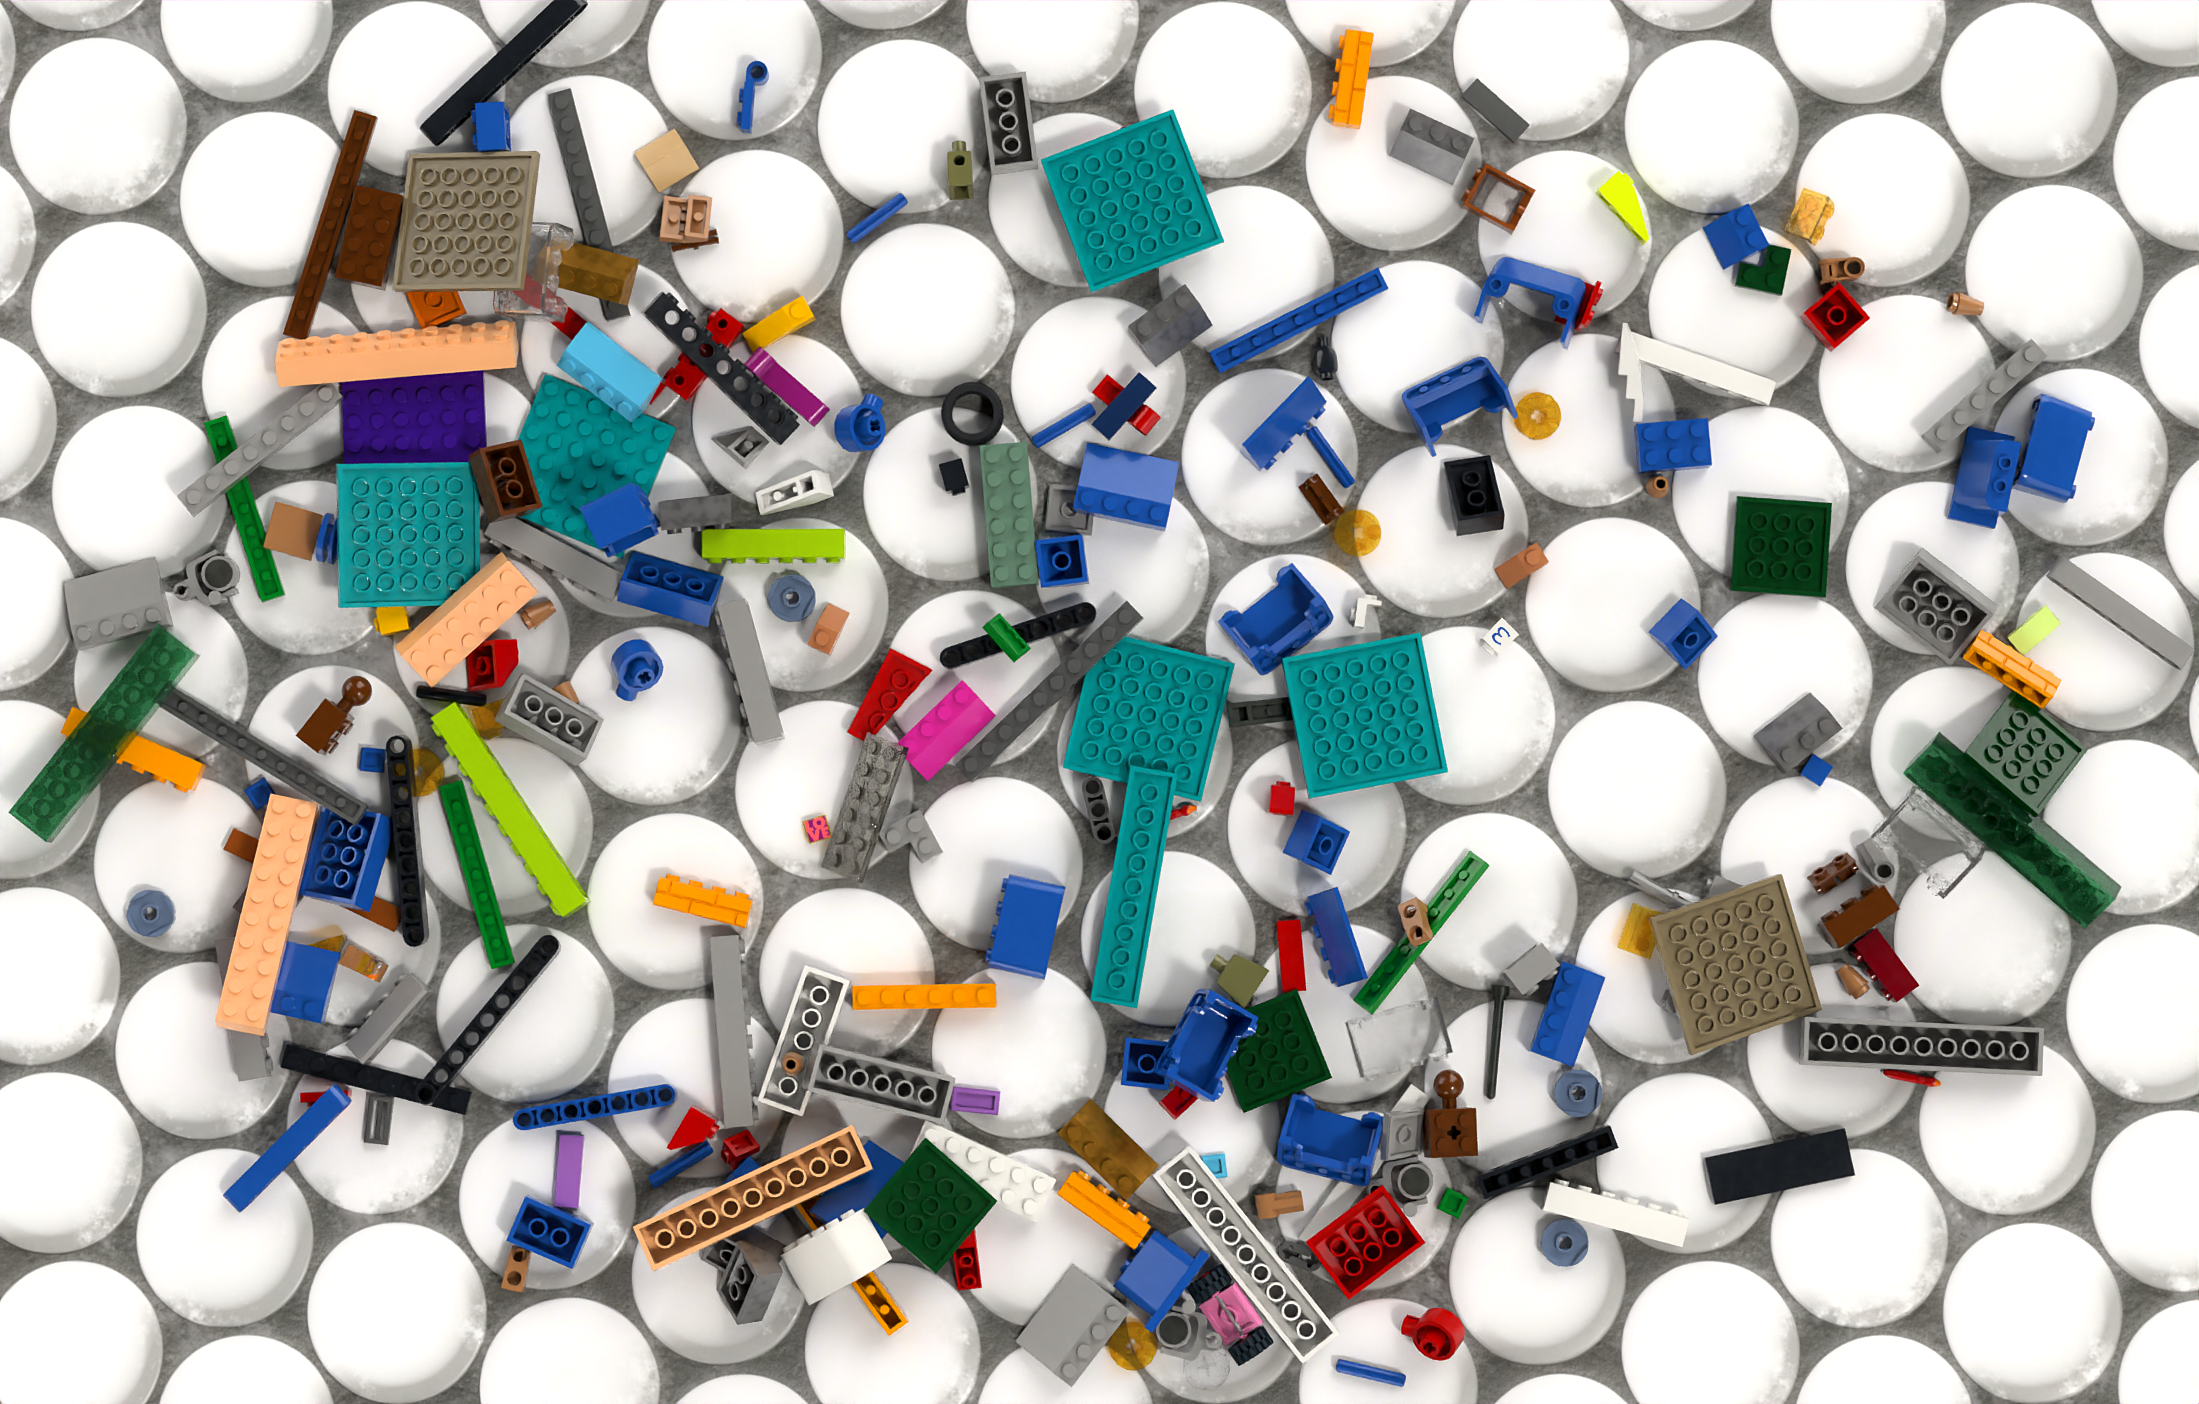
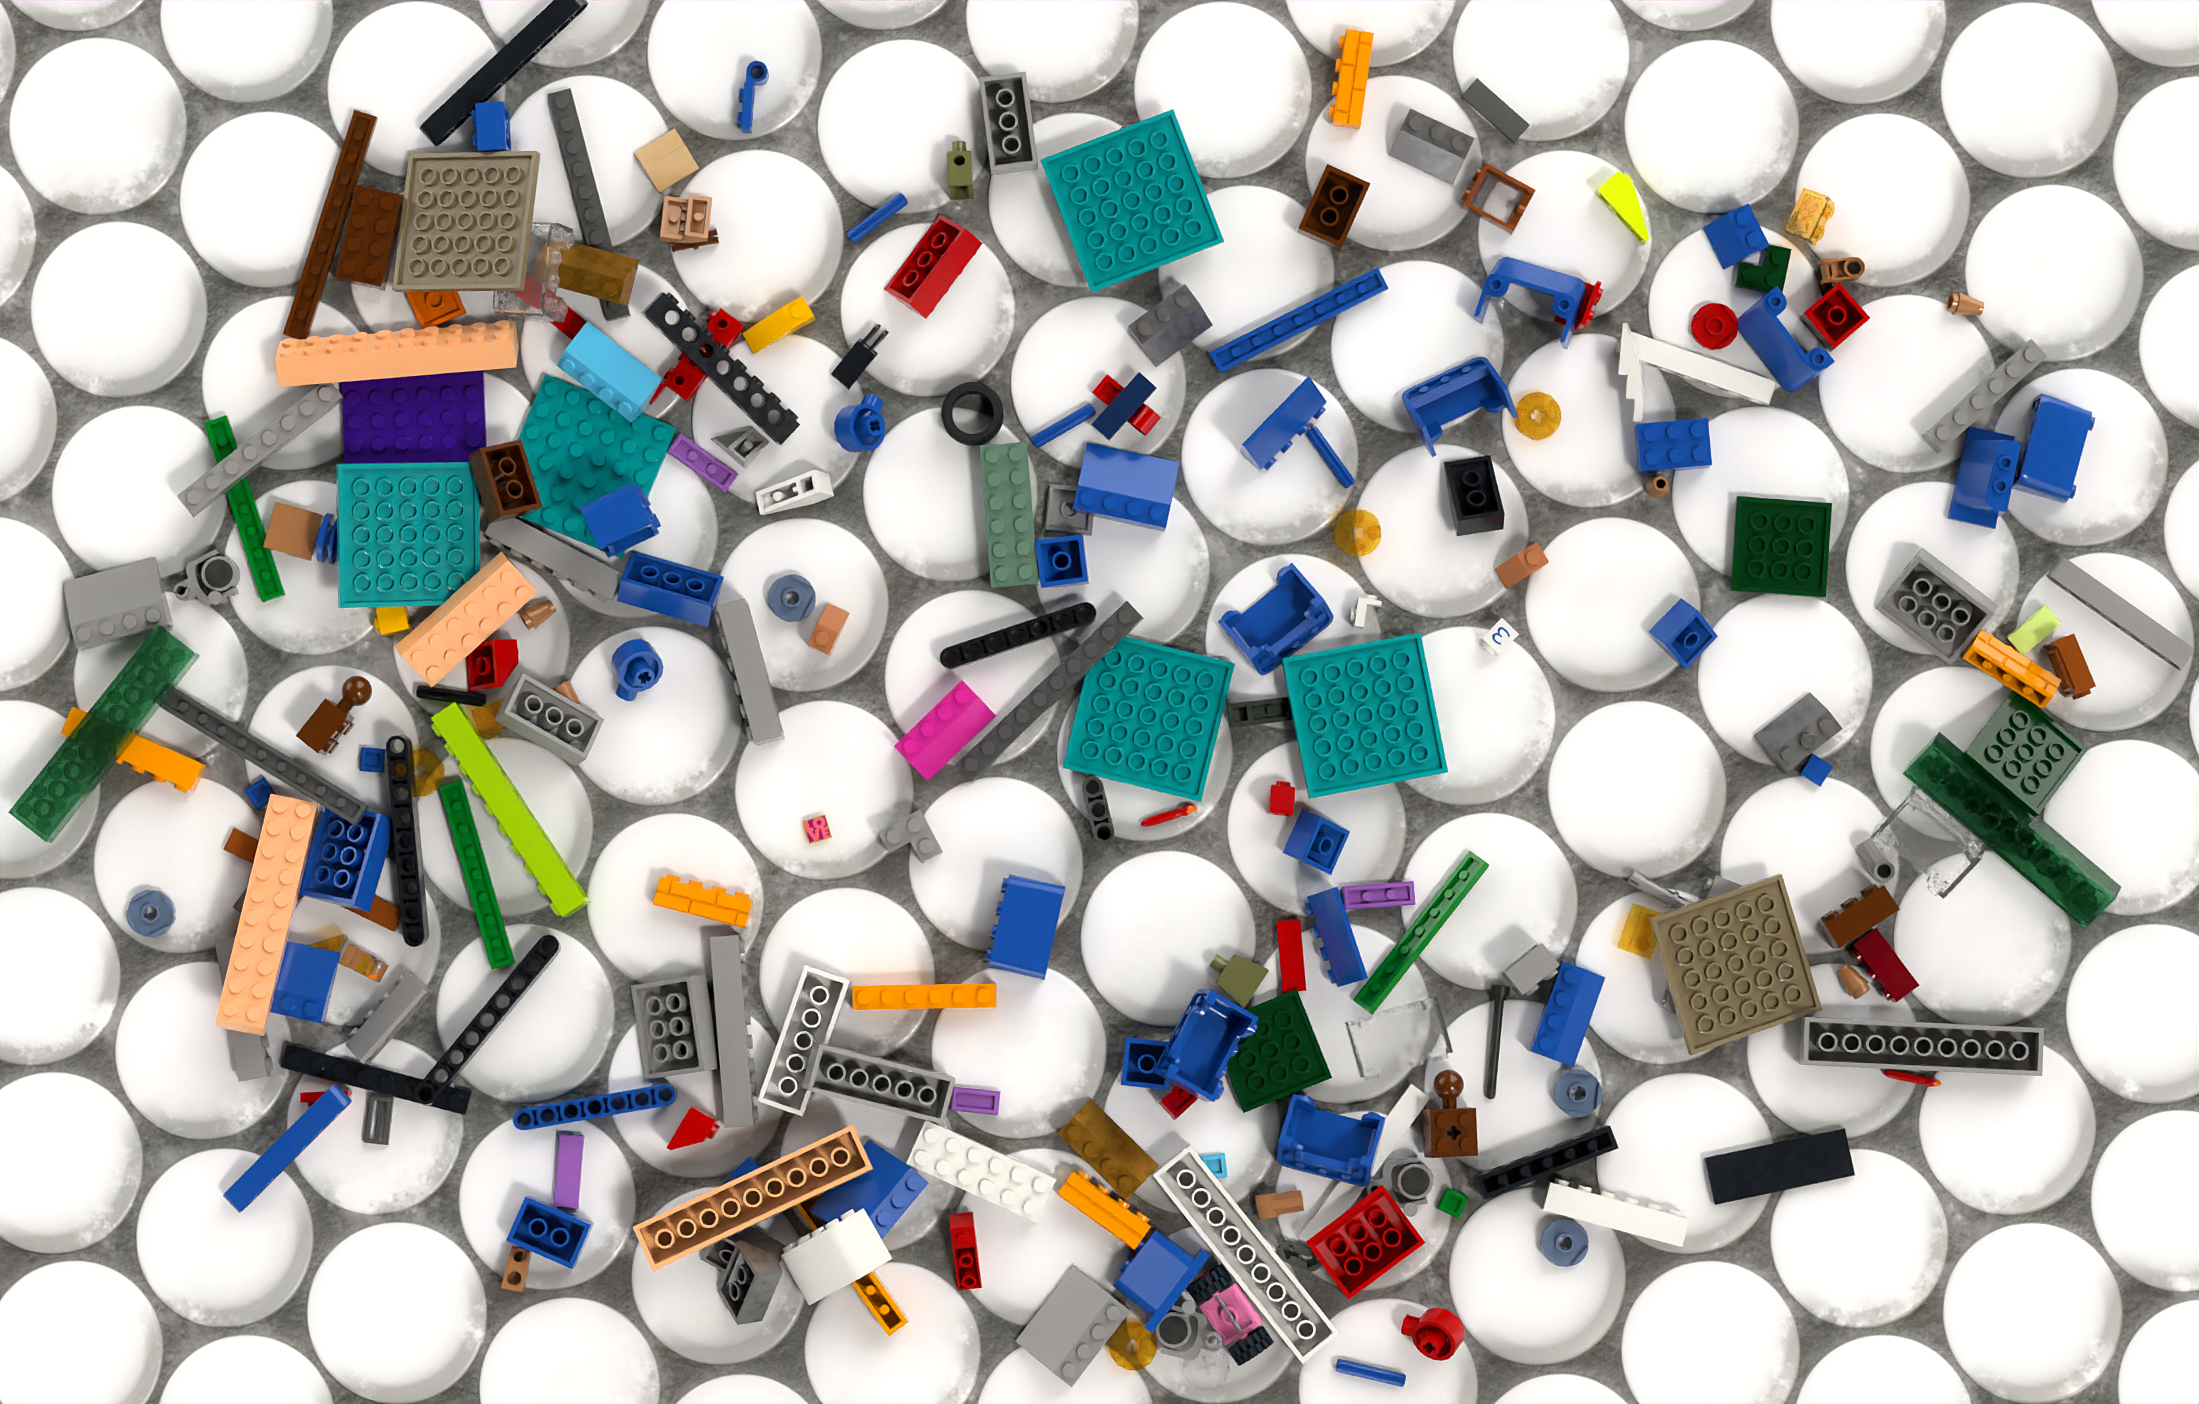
blue axle [648,1141,714,1188] -> none
flat silver slope [658,493,734,534] -> none
lime brick [702,529,846,564] -> none
red bracket [721,1129,760,1170] -> none
magenta beam [744,346,830,427] -> none
medium nougat cone [781,1052,805,1076] -> none
clear smoke plate [821,732,909,883] -> none
red wing [847,648,932,743] -> none
dark green plate [863,1138,997,1275] -> none
black brick [939,458,970,496] -> none
green plate [982,613,1031,663] -> none
teal plate [1090,765,1178,1008] -> none
reddish brown hinge [1298,474,1345,525] -> none
black plant [1314,337,1338,381] -> none
light grey tile [1380,1107,1424,1161] -> none
medium nougat leg [1398,897,1433,947] -> none
reddish brown hinge [1807,853,1859,895] -> none
none -> light grey slope [631,974,719,1080]
none -> medium lavender tile [667,433,739,493]
none -> black arm [831,324,889,390]
none -> red slope [884,214,983,319]
none -> reddish brown brick [1297,164,1370,252]
none -> medium lavender tile [1342,881,1415,910]
none -> red tile [1691,303,1738,350]
none -> blue windscreen [1737,286,1835,392]
none -> dark orange window [2043,634,2096,700]

